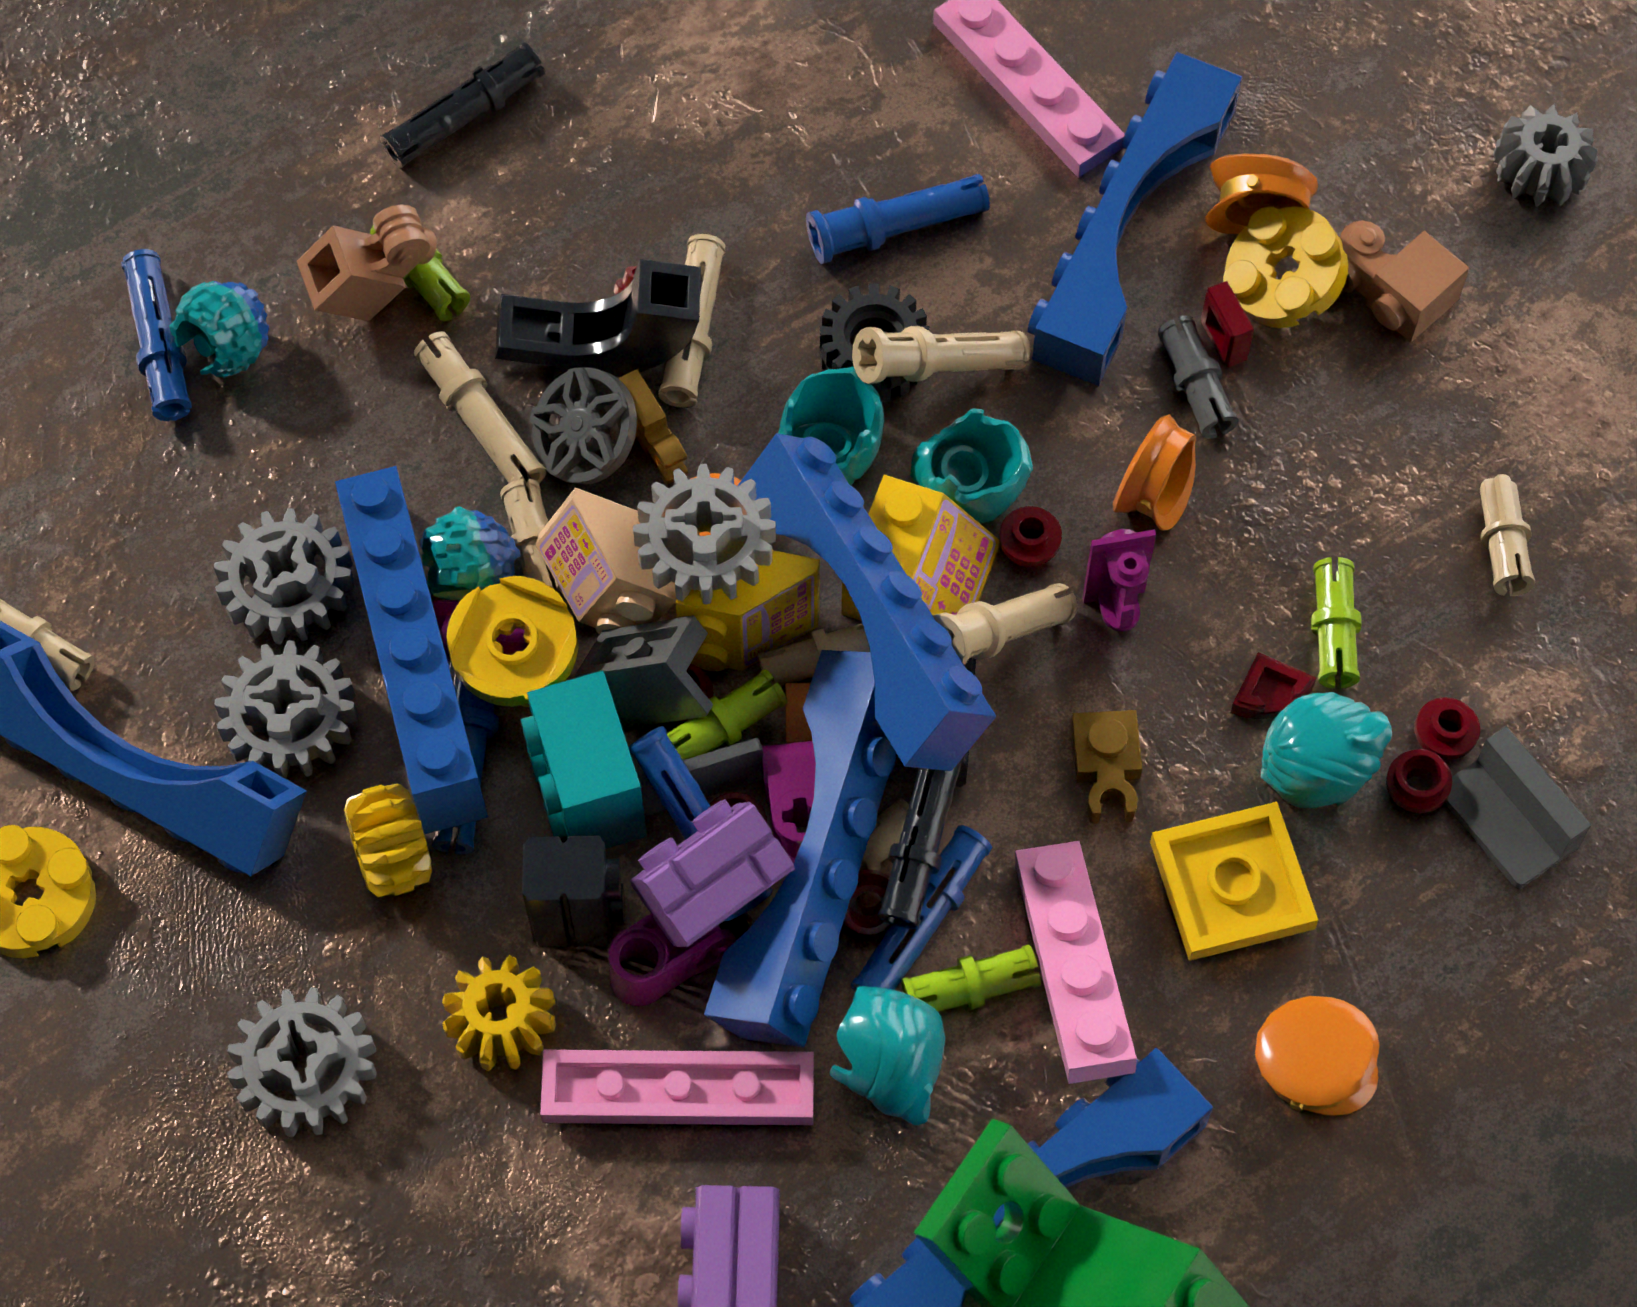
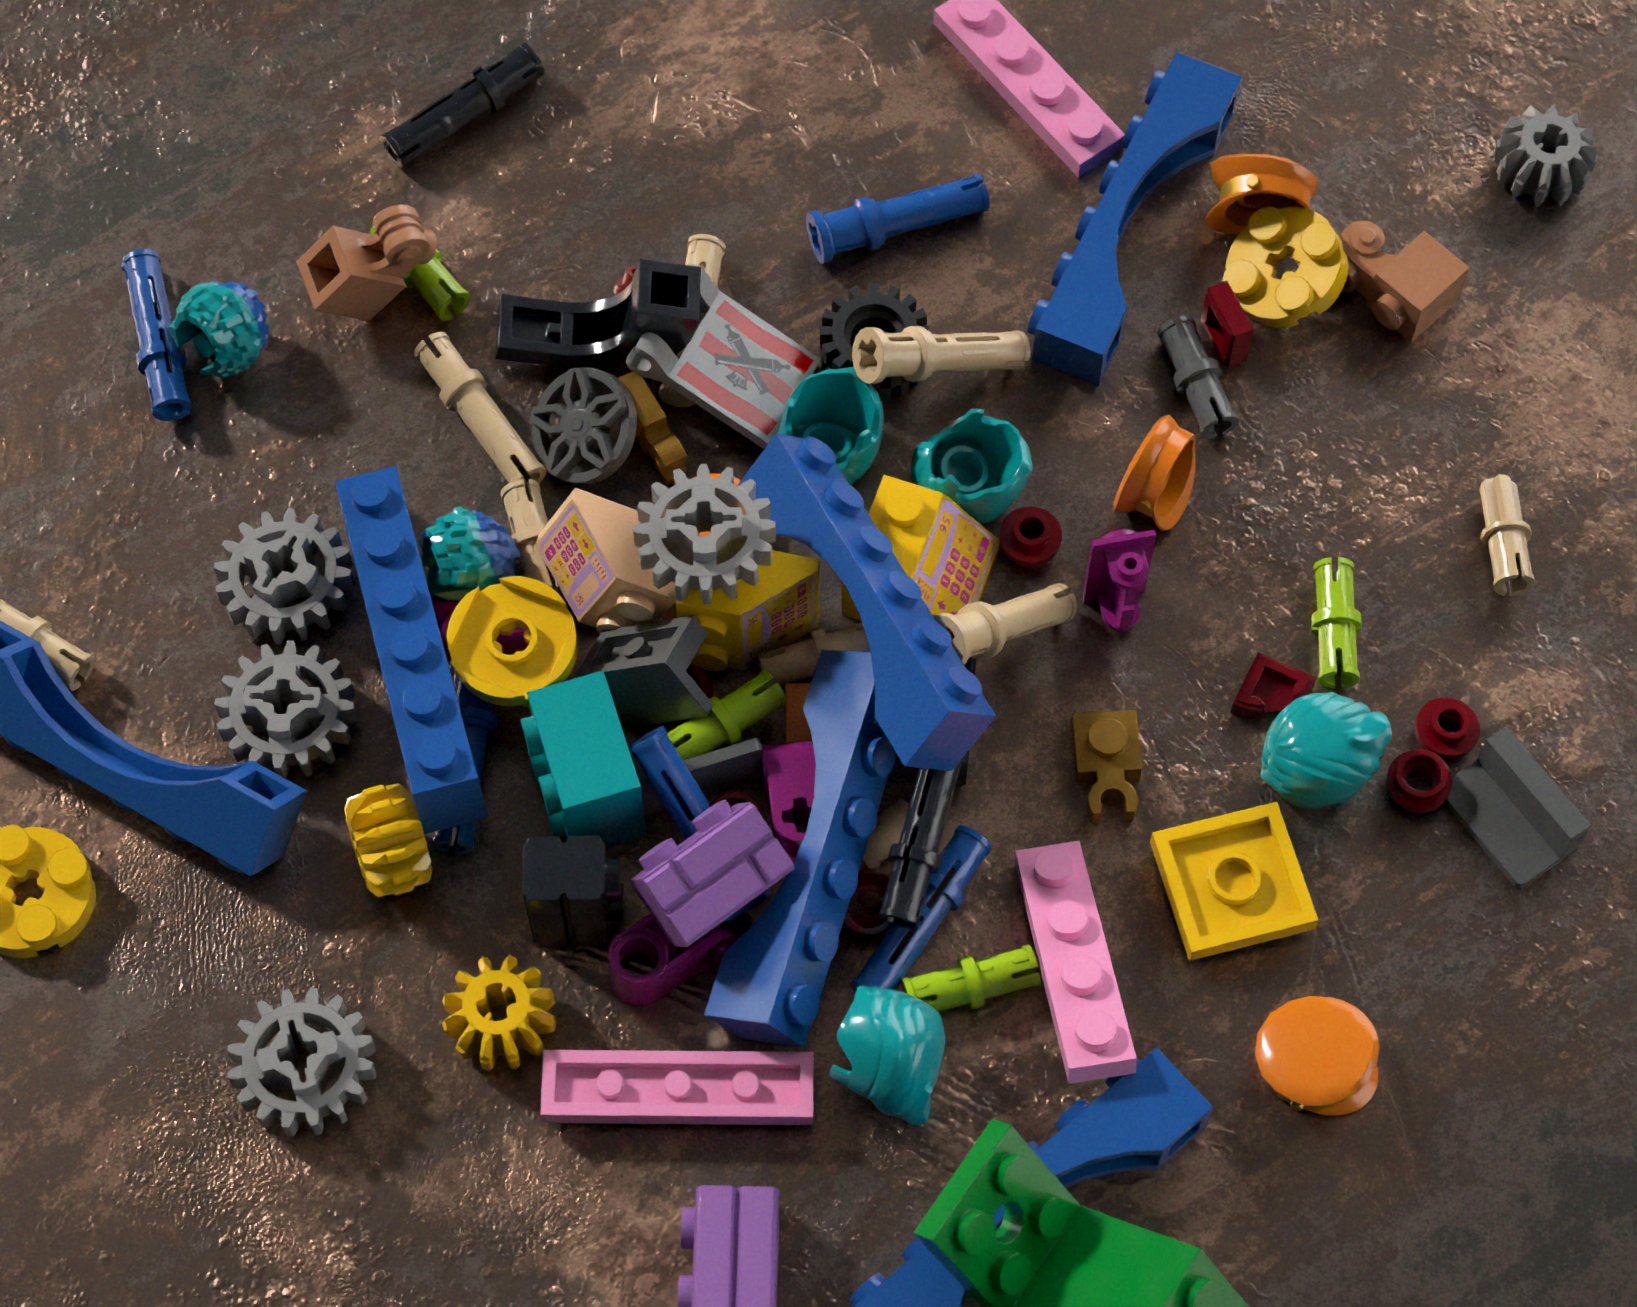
none -> flag [626,264,821,449]

